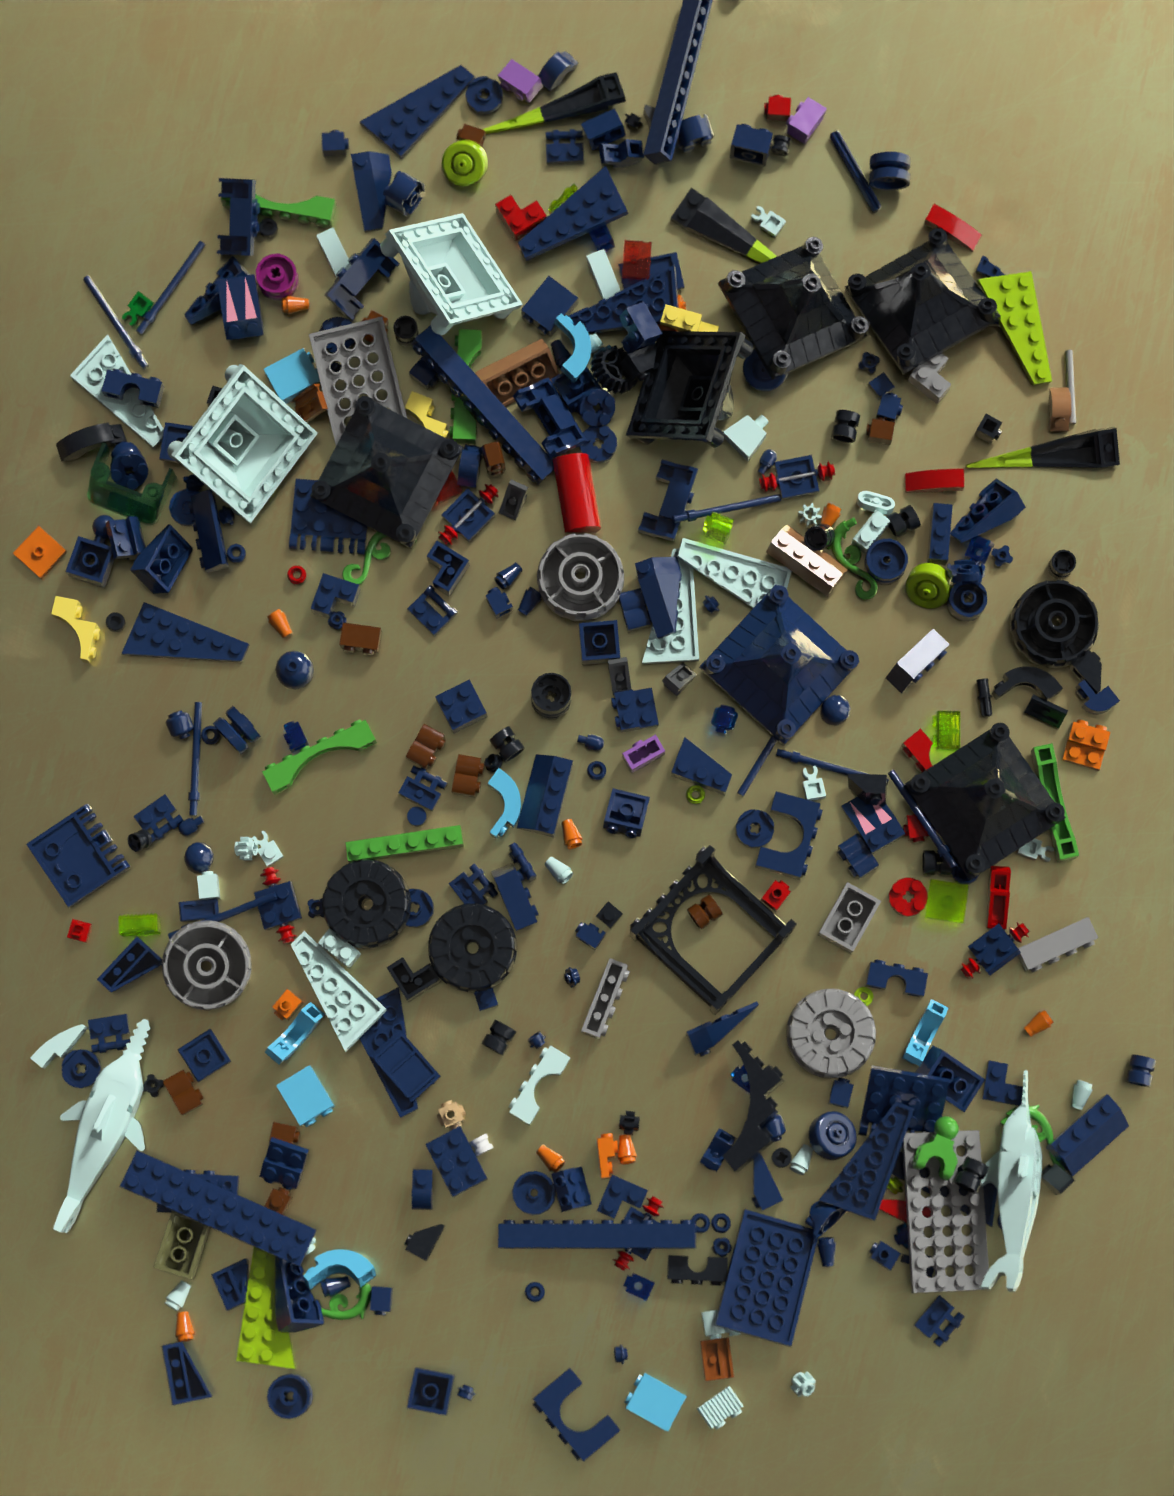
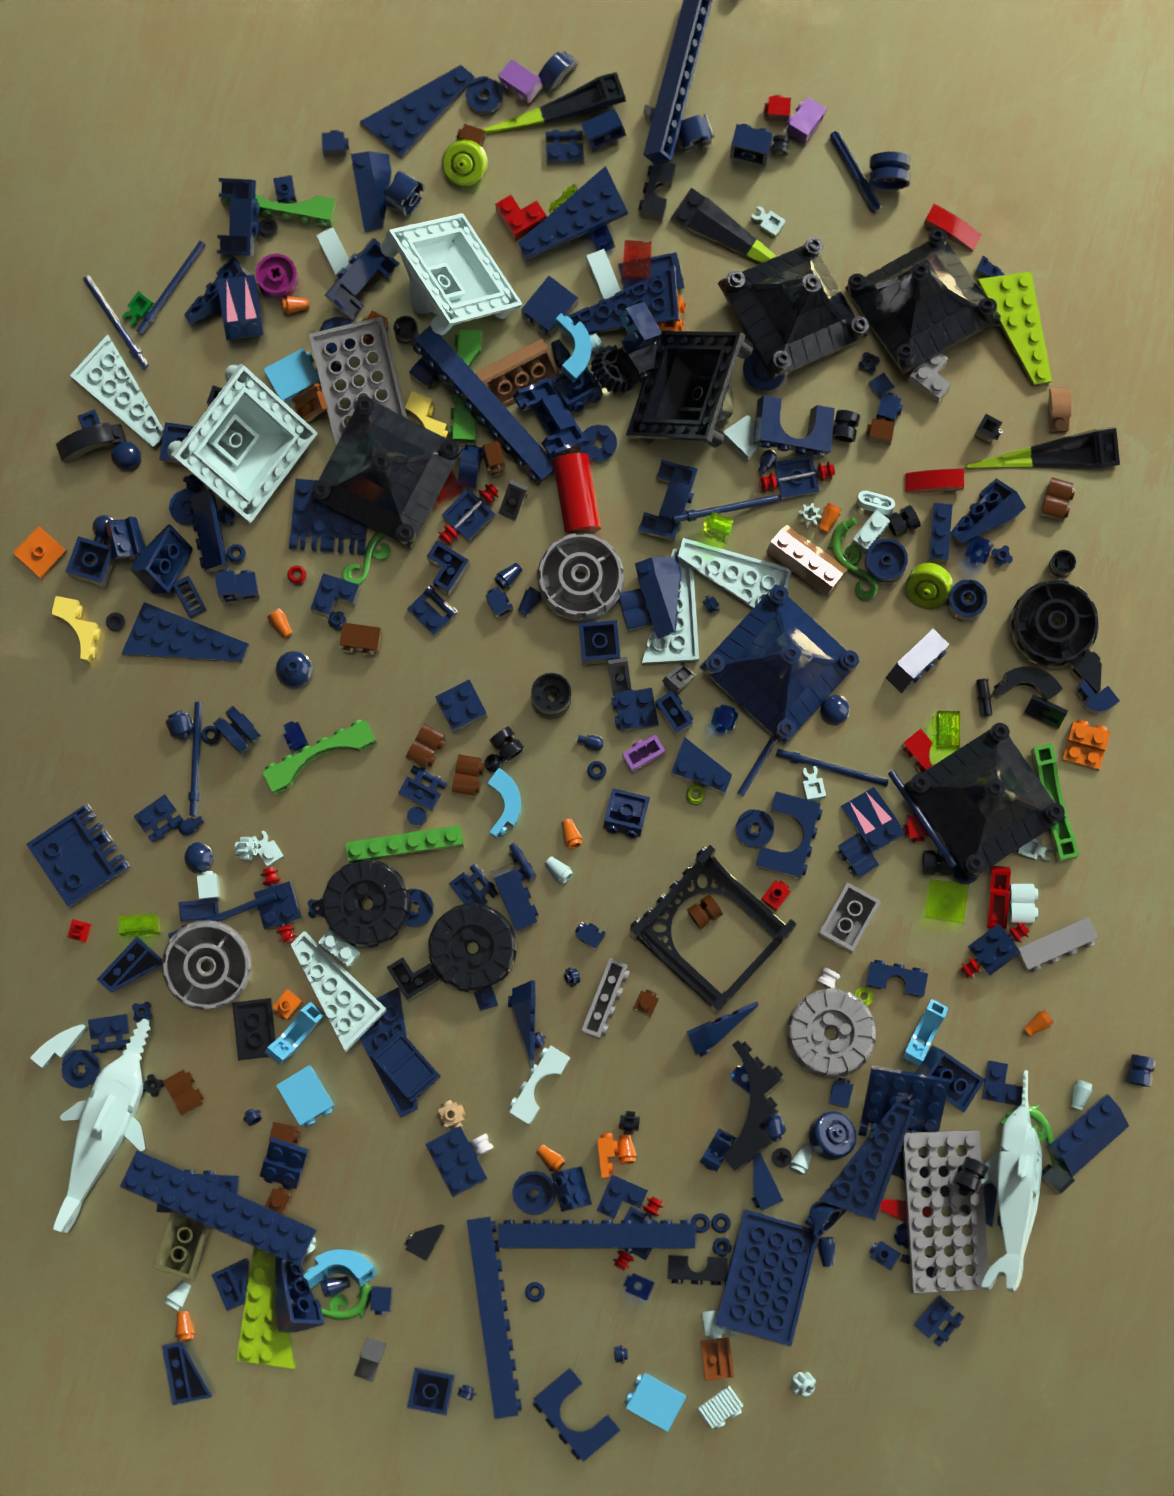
clear green windscreen [87,443,177,525] -> none
dark blue arch [102,369,164,408] -> none
dark blue plate [110,451,148,490] -> none
black wheel [128,829,152,852] -> none
dark blue tile [177,1028,232,1083] -> none
dark blue wheel [267,1374,313,1419] -> none
dark blue brick [412,1169,433,1210] -> none
black wheel [482,1020,516,1055] -> none
dark blue slope [517,754,573,838] -> none
dark blue plate [577,388,615,426] -> none
black plate [596,901,623,929] -> none
brick [599,139,644,168] -> none
black plate [624,113,643,129] -> none
light yellow arch [660,305,719,332] -> none
black wheel [804,523,835,551] -> none
black slope [848,774,887,805] -> none
lime plate [887,1177,903,1195] -> none
red plate [888,878,928,917] -> none
bright green piece [912,1116,959,1181] -> none
dark blue plate [947,560,985,584] -> none
light grey bar [1065,350,1076,425] -> none
none -> dark blue tile [78,409,101,429]
none -> dark blue plate [132,1002,152,1022]
none -> dark blue slope [173,575,206,618]
none -> dark blue brick [215,569,260,604]
none -> black tile [232,998,276,1061]
none -> dark blue plate [243,1108,262,1126]
none -> dark blue brick [273,175,297,204]
none -> dark grey slope [354,1337,386,1382]
none -> dark blue brick [467,1217,522,1419]
none -> dark blue wedge [508,980,536,1068]
none -> reddish brown brick [633,989,659,1018]
none -> black arch [638,162,676,222]
none -> dark blue brick [655,691,693,736]
none -> dark blue arch [753,395,835,458]
none -> white wheel [817,967,840,989]
none -> light aqua brick [1009,884,1038,924]
none -> reddish brown brick [1040,477,1076,522]

